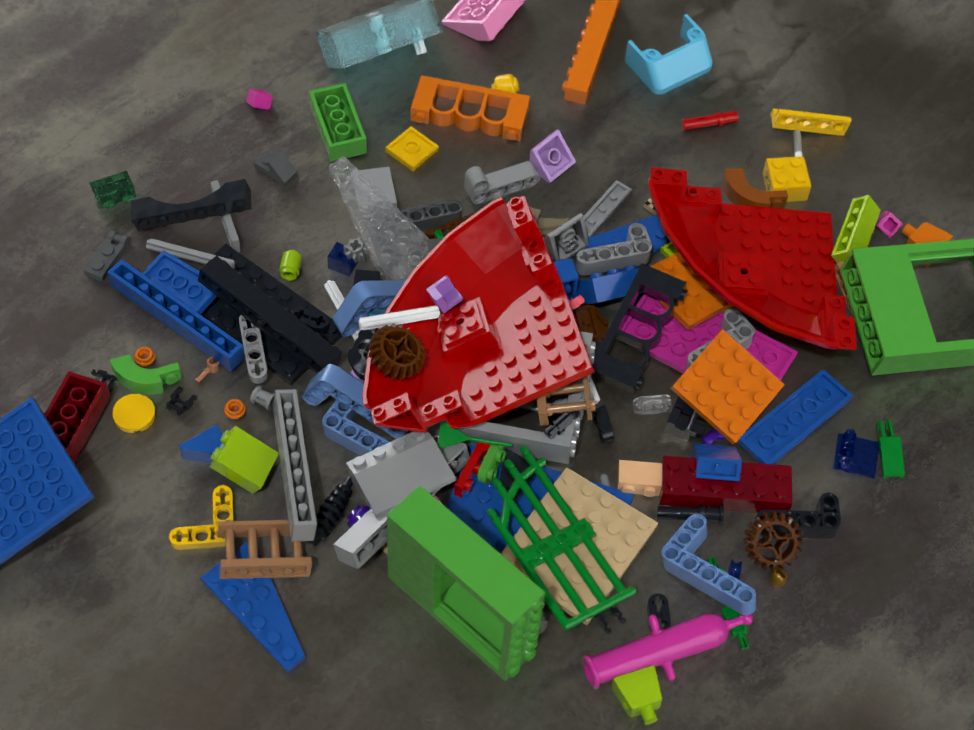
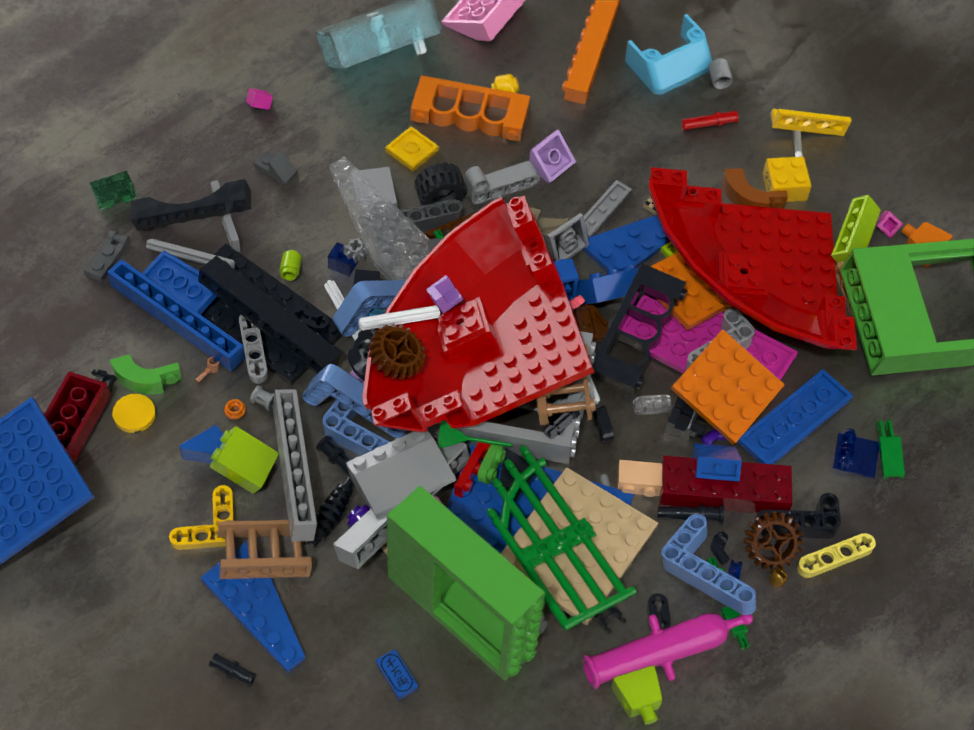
orange plate [134,347,155,367] -> none
black piece [166,386,197,416] -> none
bright green brick [309,83,367,162] -> none
light grey beam [575,223,652,275] -> none
none -> black pin [209,653,256,687]
none -> black pin [316,435,351,477]
none -> blue tile [375,649,418,700]
none -> black tyre [414,162,467,206]
none -> light grey piece [708,58,733,89]
none -> black arm [710,531,730,565]
none -> light yellow beam [797,533,876,578]

